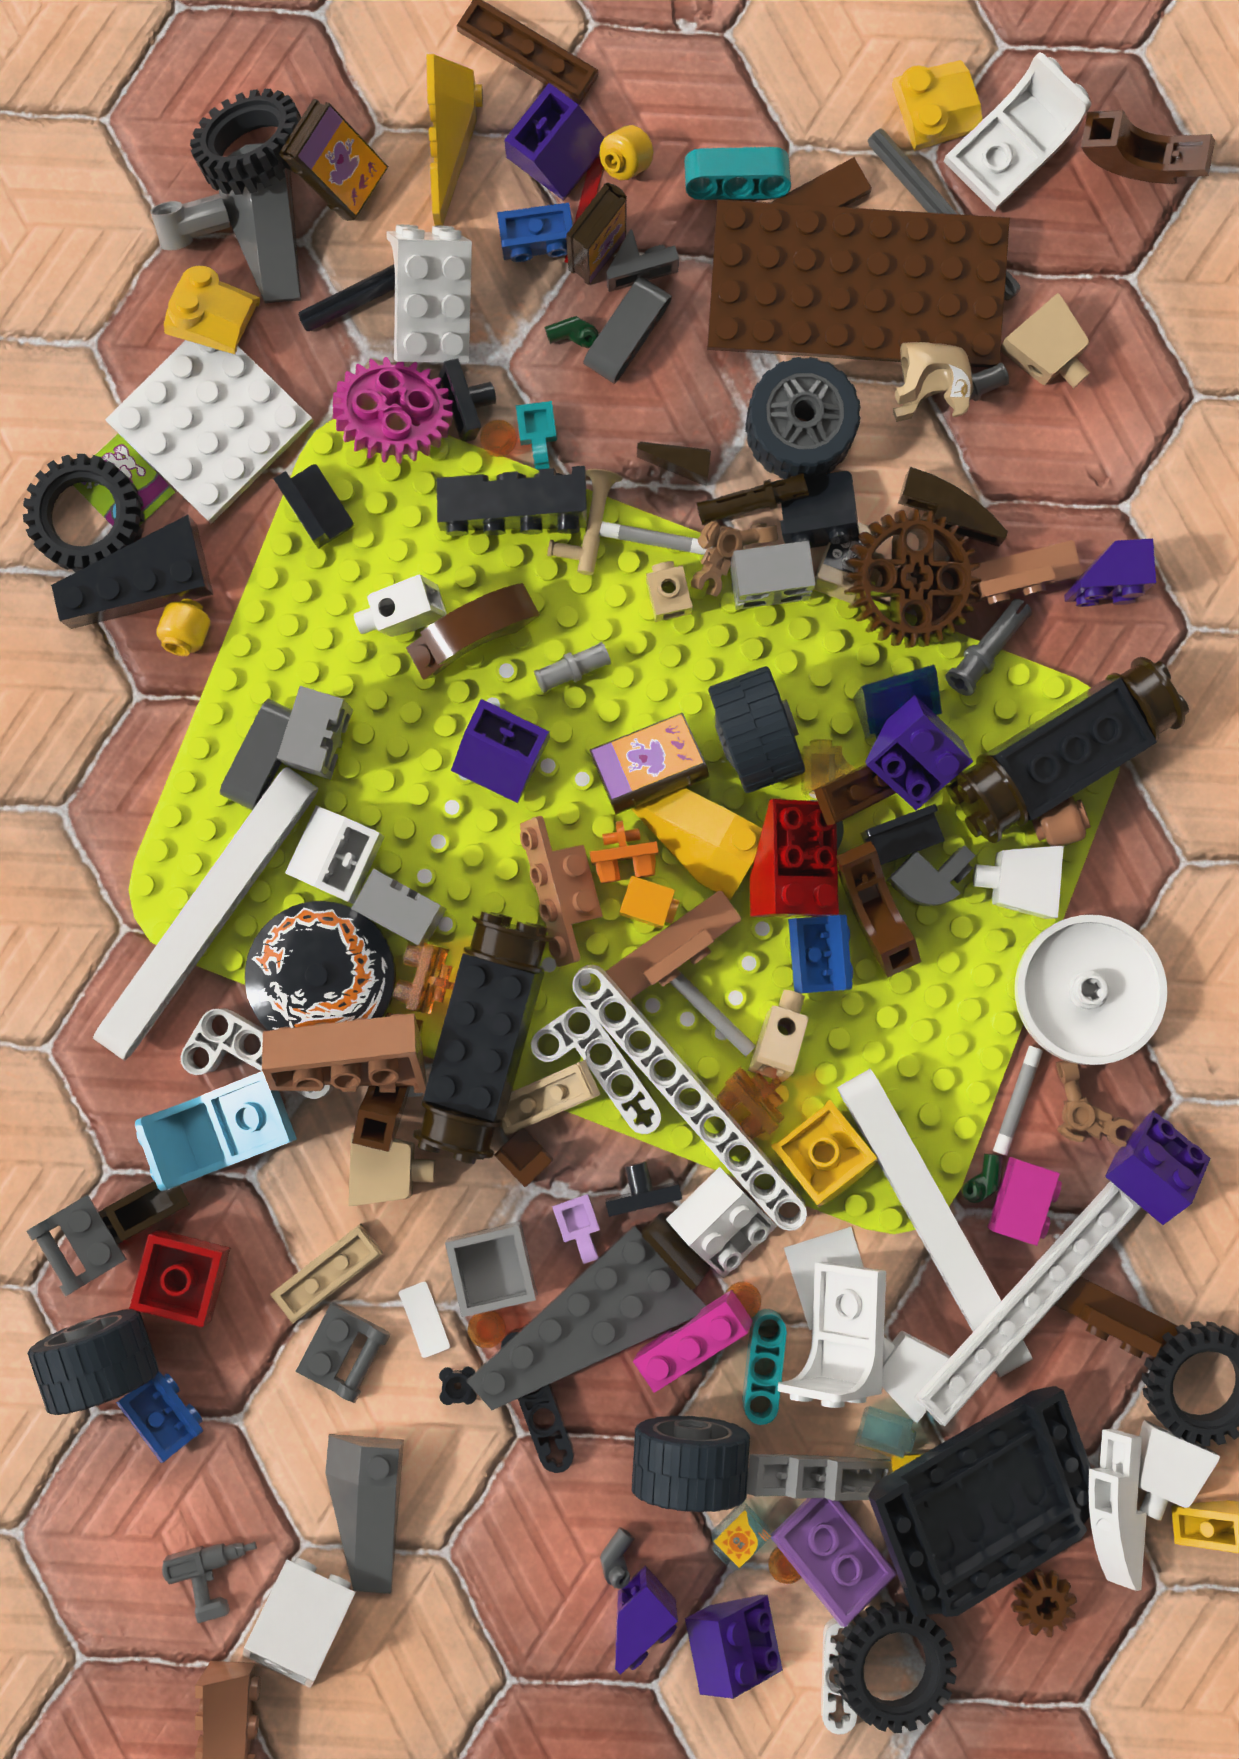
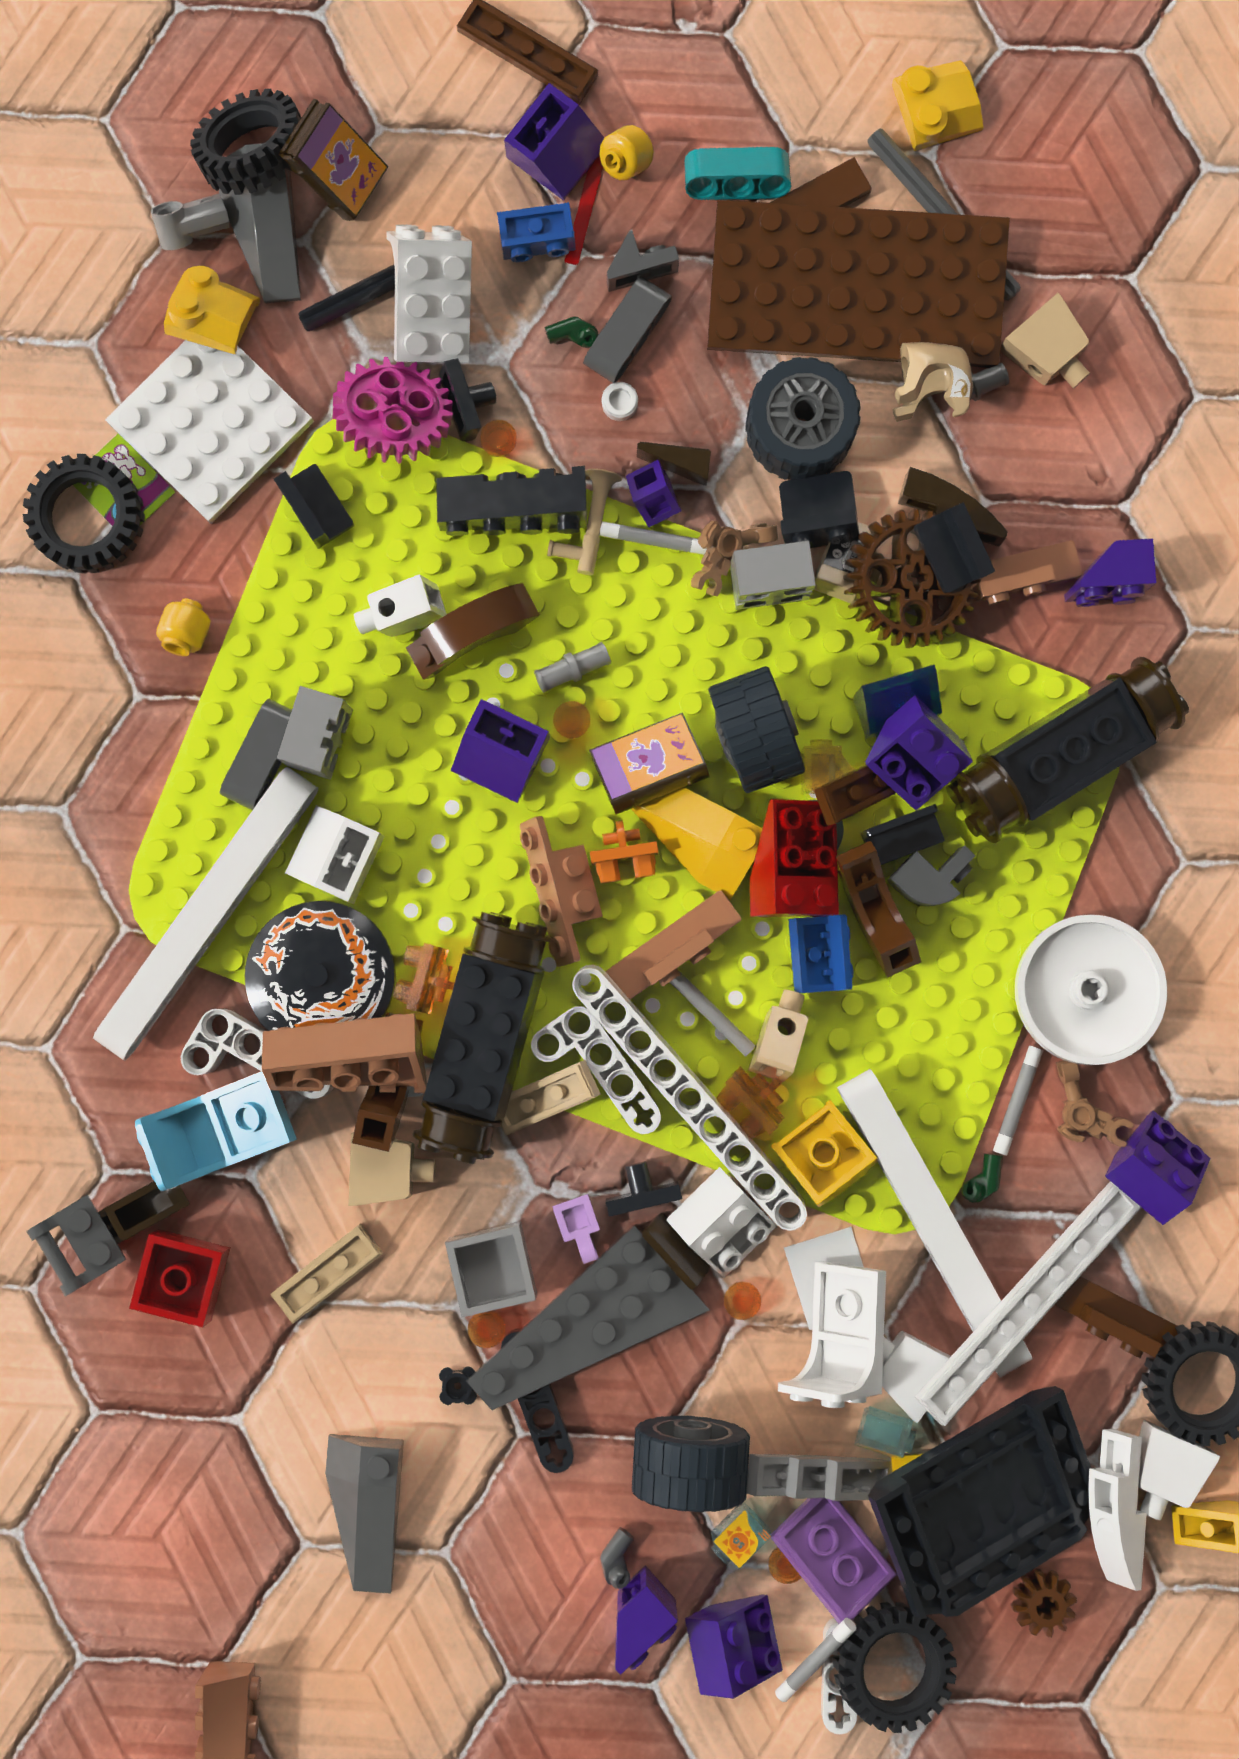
black wheel [27,1309,159,1415] -> none
black wedge [51,515,213,629] -> none
blue bracket [116,1371,203,1463] -> none
dark grey piece [162,1542,257,1623] -> none
white slope [242,1558,356,1688] -> none
dark grey plate [295,1302,390,1403] -> none
light grey piece [351,868,447,948] -> none
white sticker [399,1282,450,1358] -> none
yellow wedge [426,54,483,226] -> none
reddish brown panel [494,1128,553,1187] -> none
teal plate [516,401,557,470] -> none
dark brown piece [566,183,627,285] -> none
light orange brick [619,876,680,929] -> none
dark pink arch [633,1290,753,1393] -> none
tan brick [646,561,693,622] -> none
dark brown pin [697,473,809,526] -> none
teal beam [742,1309,787,1425] -> none
white bracket [943,52,1091,212] -> none
dark grey pin [945,599,1032,696] -> none
white torso [973,846,1064,919] -> none
dark pink brick [987,1156,1062,1246] -> none
nougat head [1032,796,1091,846] -> none
reddish brown arch [1081,110,1215,184] -> none
none -> clear orange plate [553,701,590,739]
none -> white tile [602,382,638,421]
none -> dark purple brick [626,460,681,527]
none -> light grey bar [775,1618,856,1702]
none -> black panel [914,502,995,593]

